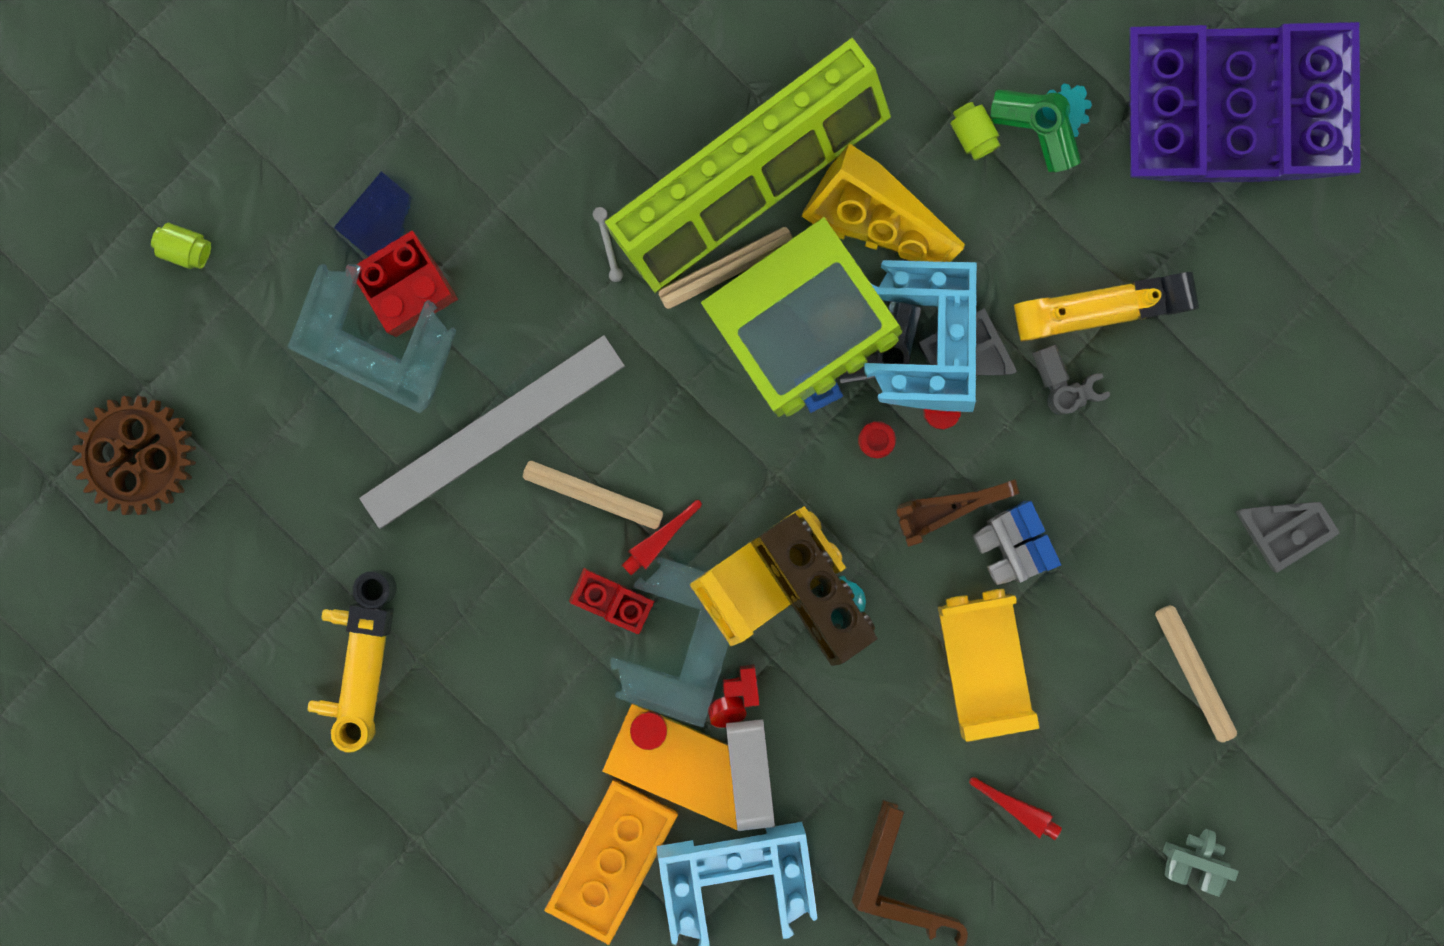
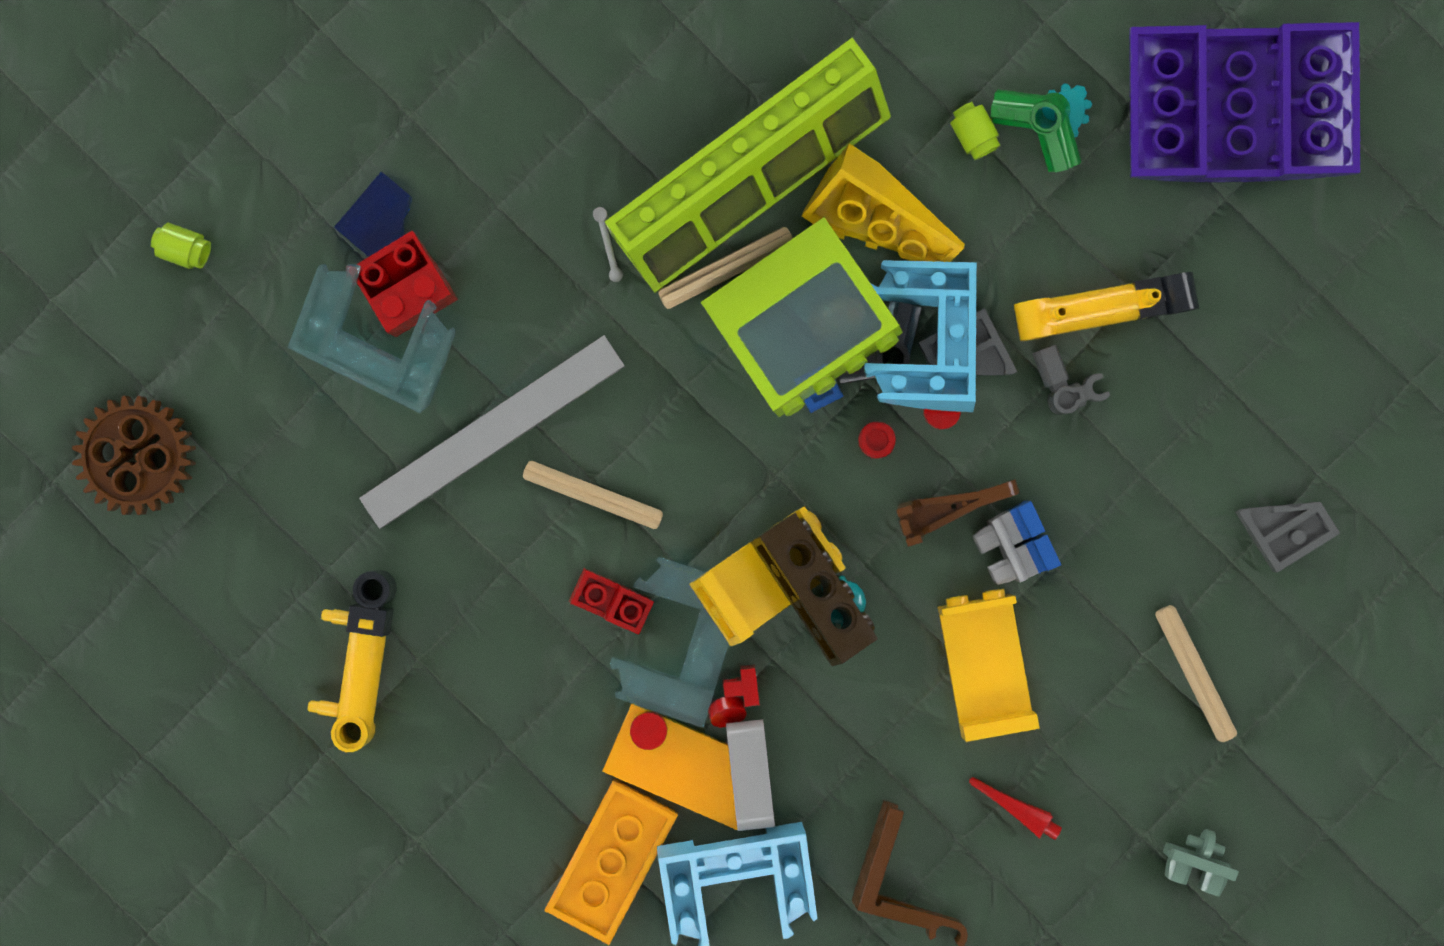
red piece [622,500,702,576] -> none

